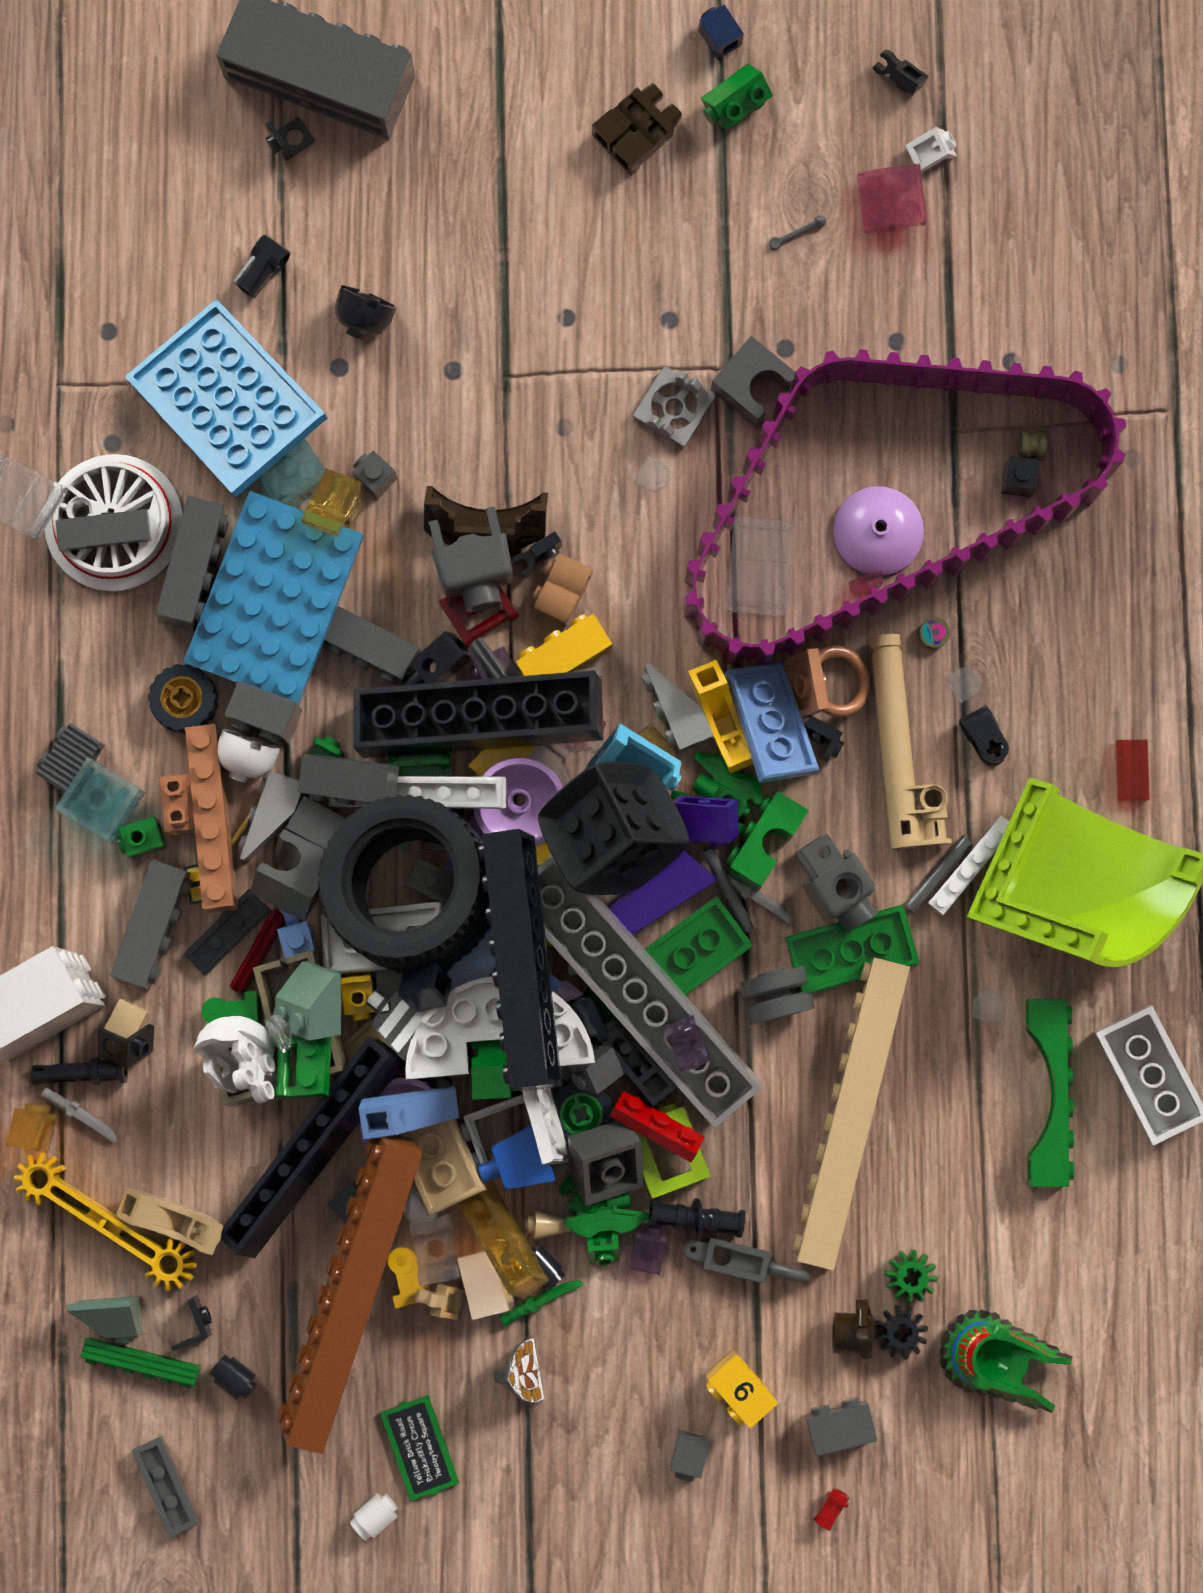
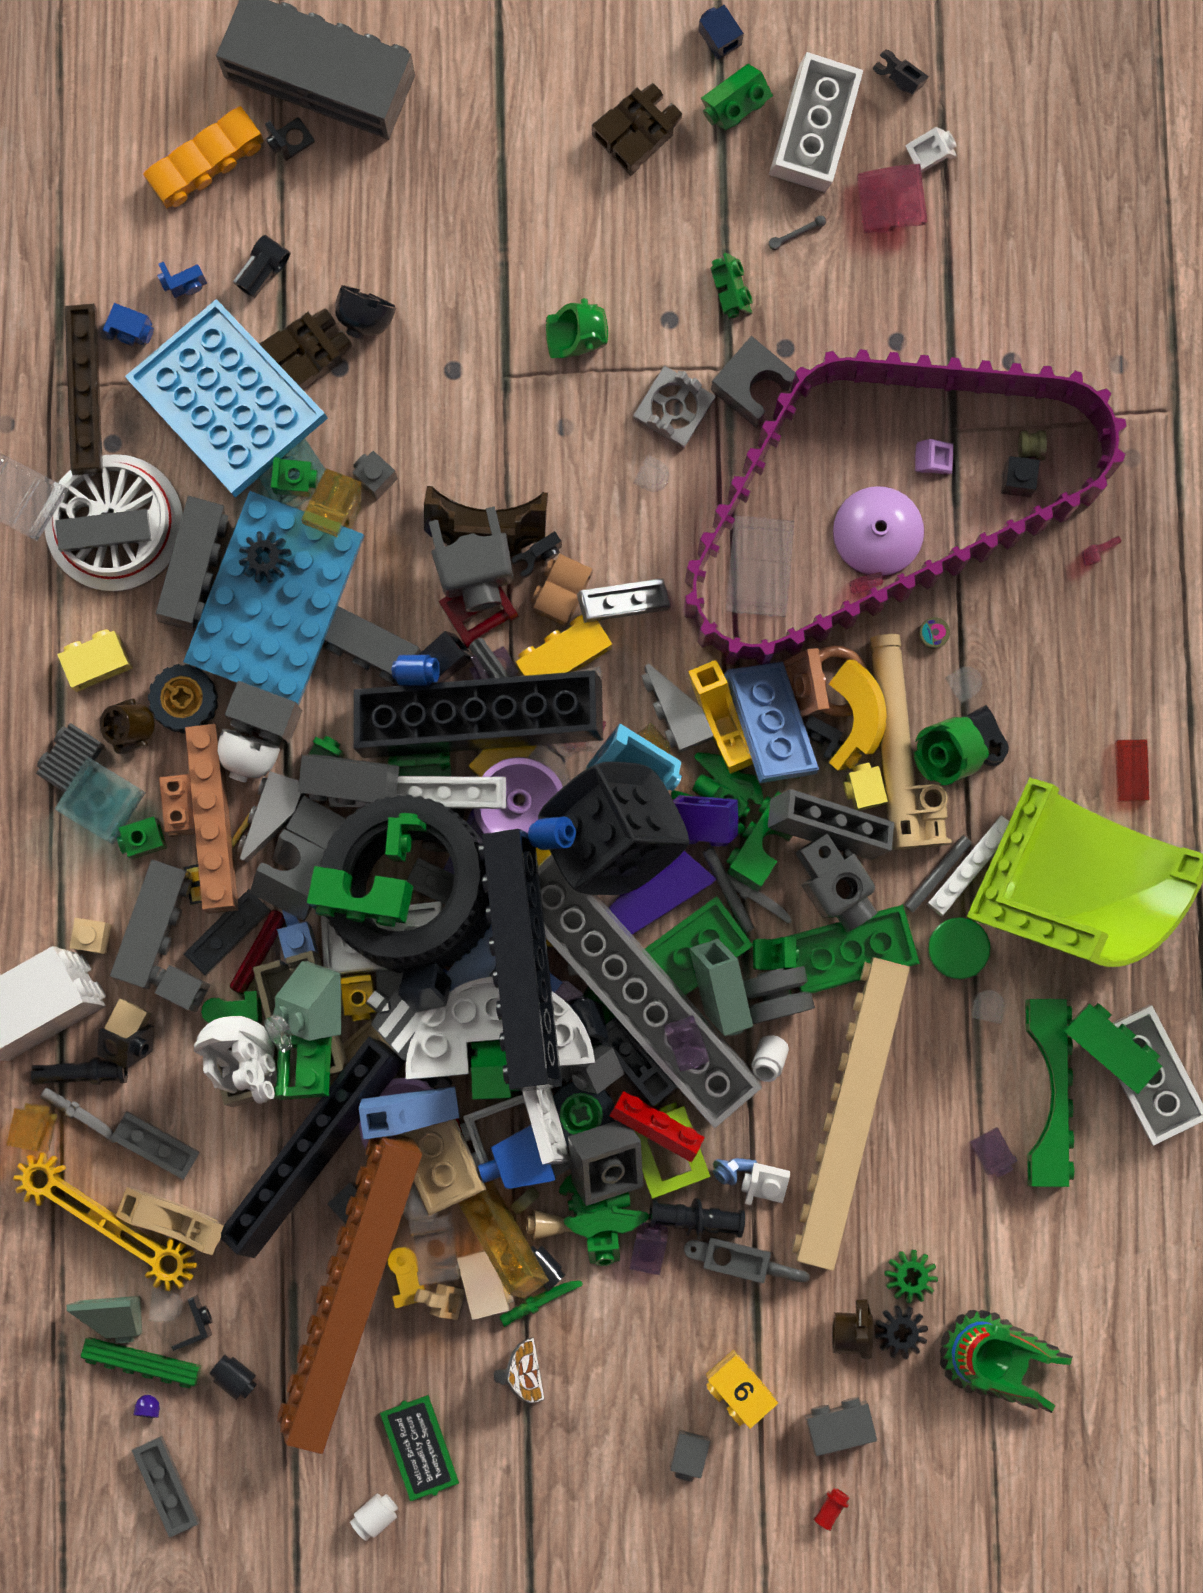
none -> light yellow brick [57,630,133,692]
none -> dark brown tile [65,303,103,475]
none -> tan brick [69,918,112,955]
none -> dark brown piece [100,699,155,754]
none -> blue brick [103,303,154,346]
none -> dark grey hinge [111,1111,200,1180]
none -> dark purple hinge [134,1395,160,1418]
none -> light orange brick [143,106,264,209]
none -> clear tile [149,1289,183,1322]
none -> dark grey brick [154,965,211,1012]
none -> blue bracket [157,261,207,298]
none -> black gear [239,531,292,584]
none -> dark brown hips [259,308,352,392]
none -> green brick [271,457,318,497]
none -> green arch [307,866,413,927]
none -> green bracket [385,813,426,862]
none -> blue brick [392,655,440,686]
none -> olive tile [510,1186,540,1214]
none -> blue brick [528,816,576,850]
none -> green helmet [546,298,608,358]
none -> tile [577,579,671,623]
none -> sand green brick [689,939,753,1036]
none -> green hinge [710,252,753,319]
none -> medium blue plate [713,1158,757,1186]
none -> white bracket [741,1163,790,1205]
none -> white brick [752,1035,789,1082]
none -> green bracket [753,937,799,970]
none -> dark grey brick [768,789,894,860]
none -> white brick [769,52,863,192]
none -> yellow arch [829,660,887,771]
none -> light yellow brick [843,763,888,811]
none -> green brick [914,717,989,785]
none -> lavender slope [915,439,953,474]
none -> green tile [928,918,990,980]
none -> clear purple bracket [969,1127,1018,1178]
none -> green brick [1064,1003,1162,1094]
none -> clear pink hand [1082,536,1121,566]

